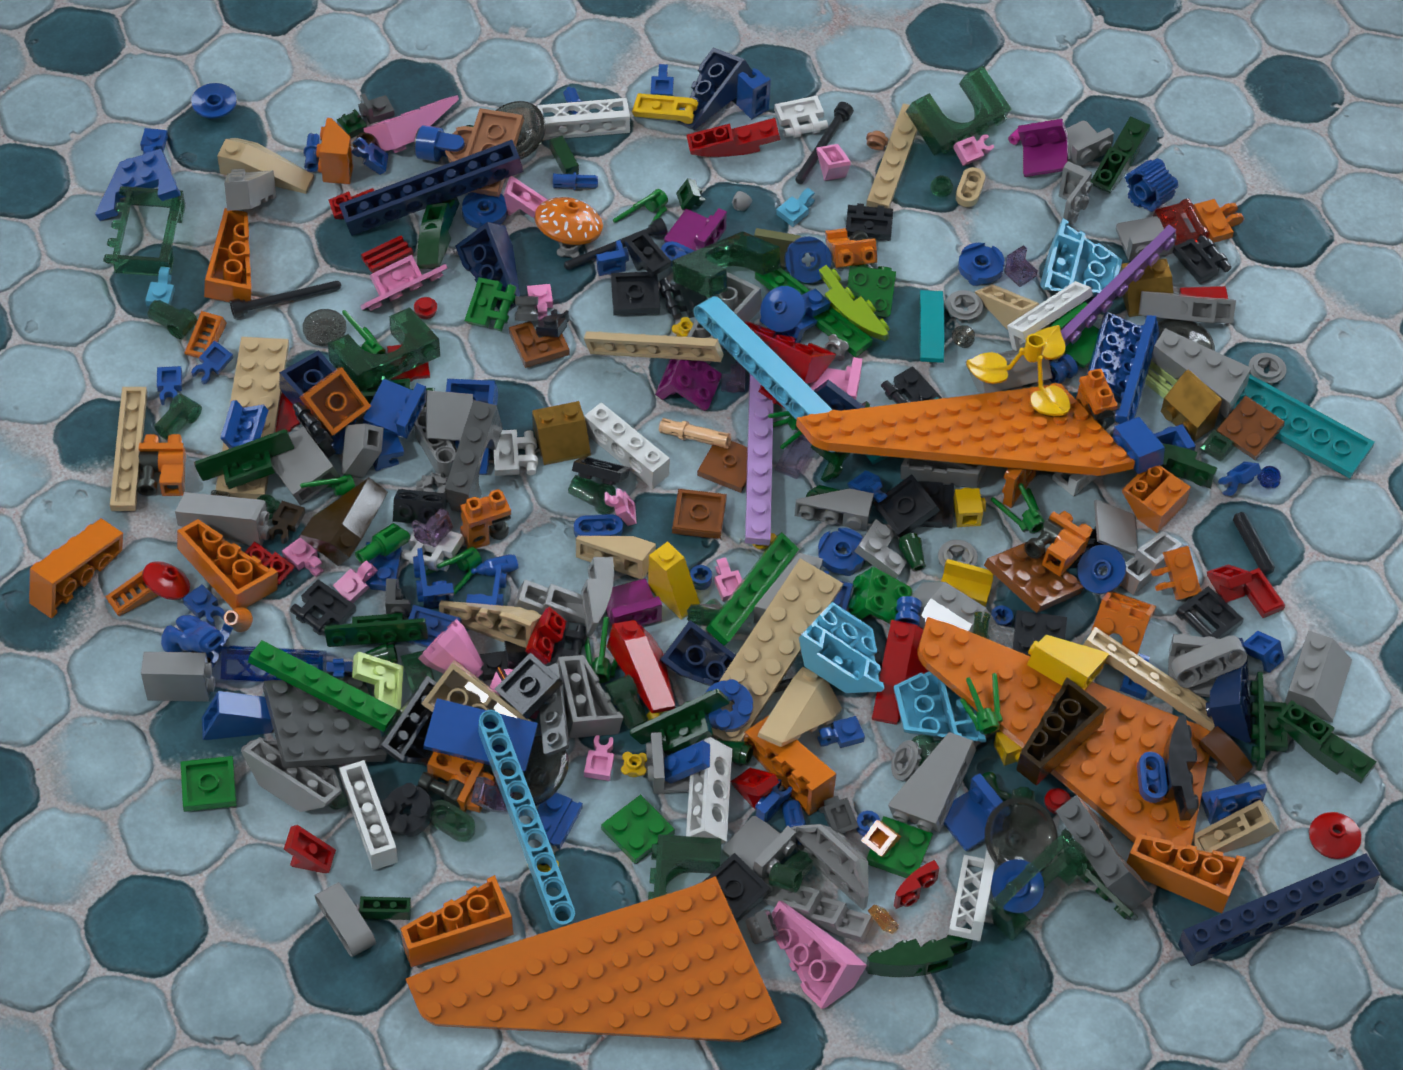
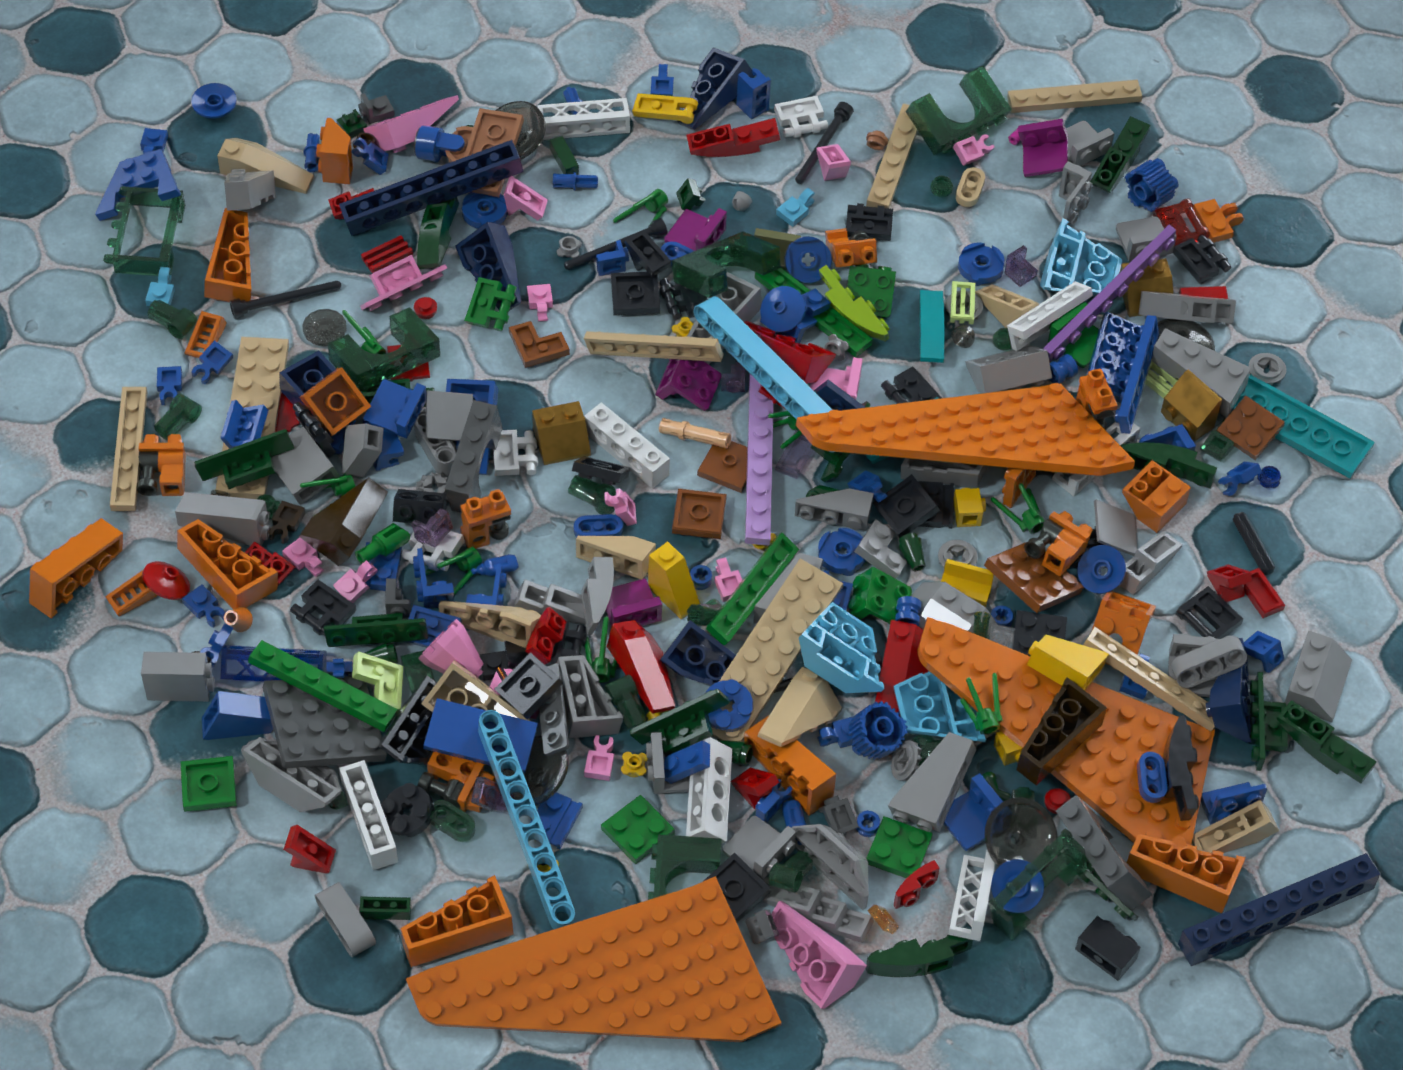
blue piece [161,615,224,653] -> none
dark grey wheel [515,296,538,321] -> none
orange dish [534,197,603,245] -> none
black plate [536,309,569,337] -> none
slope [861,820,901,857] -> none
yellow plant [966,325,1070,416] -> none
blue brick [1113,417,1165,474] -> none
orange hinge [1151,546,1201,600] -> none
reddish brown slope [1199,726,1253,784] -> none
red dish [1309,812,1361,859] -> none
none -> blue brick [848,701,908,760]
none -> yellowish green tile [950,281,976,324]
none -> clear green plate [992,328,1012,350]
none -> tan plate [1007,79,1142,113]
none -> black brick [1075,916,1141,981]

